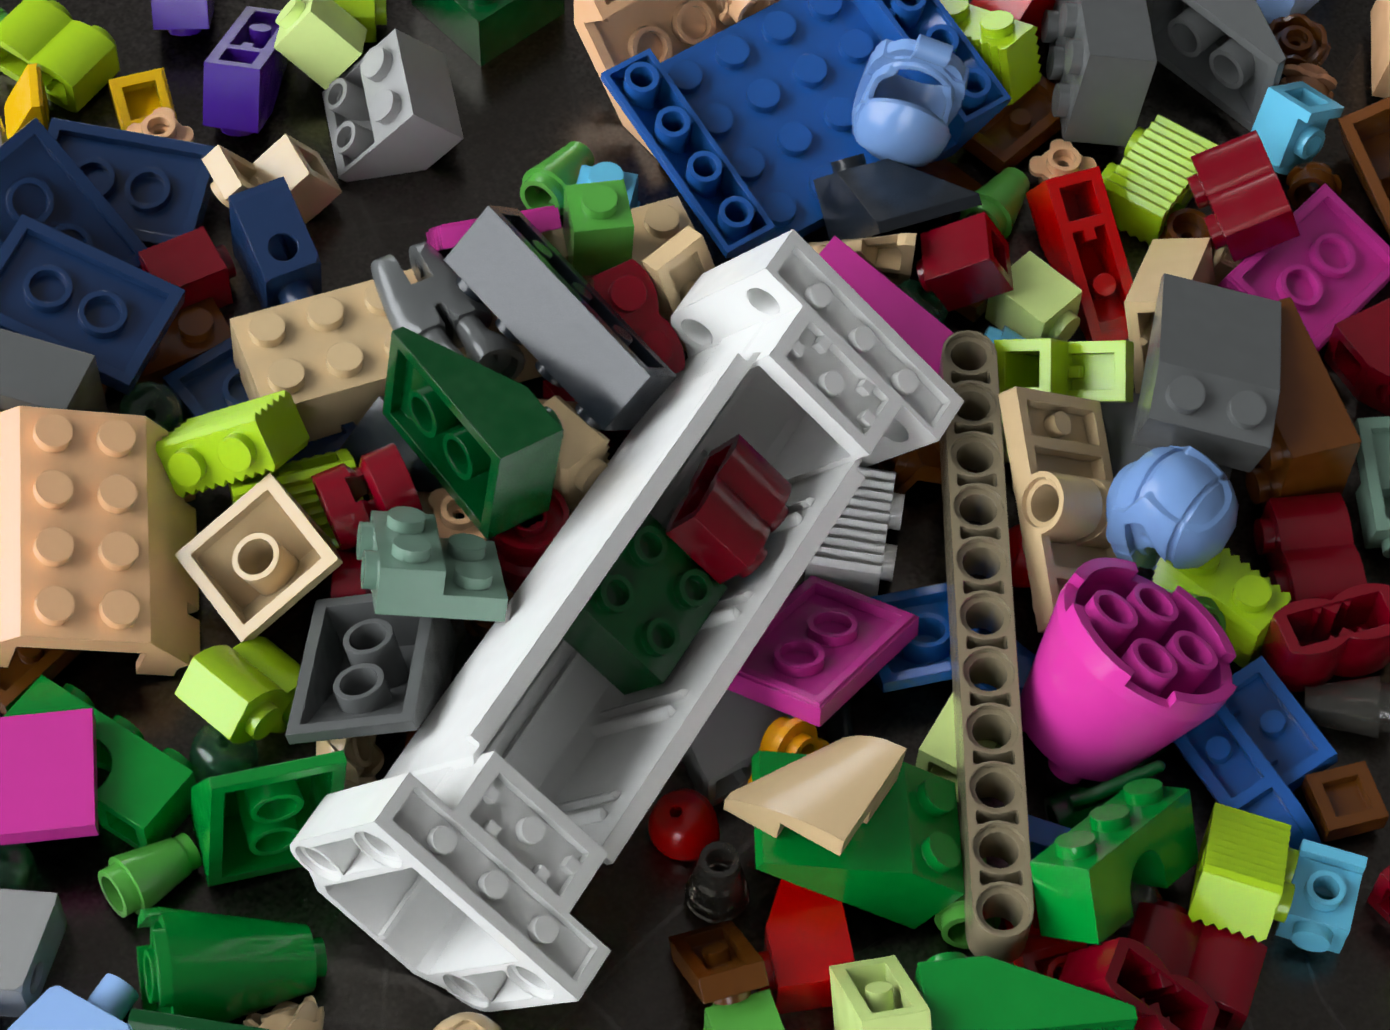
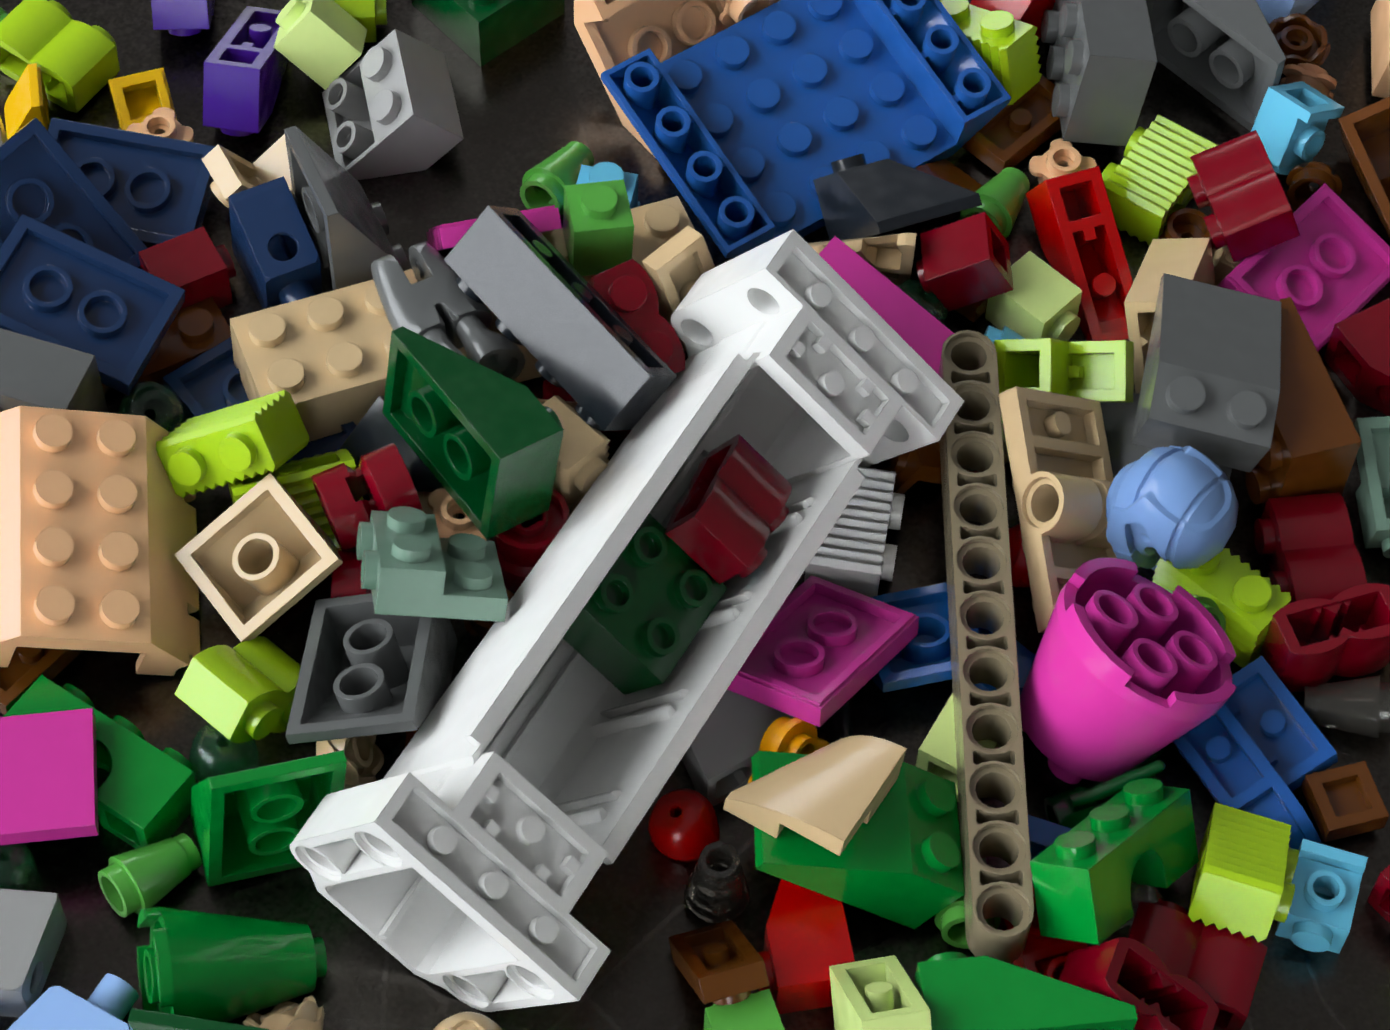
medium blue helmet [852,34,969,167] -> none
none -> dark grey slope [284,126,410,292]

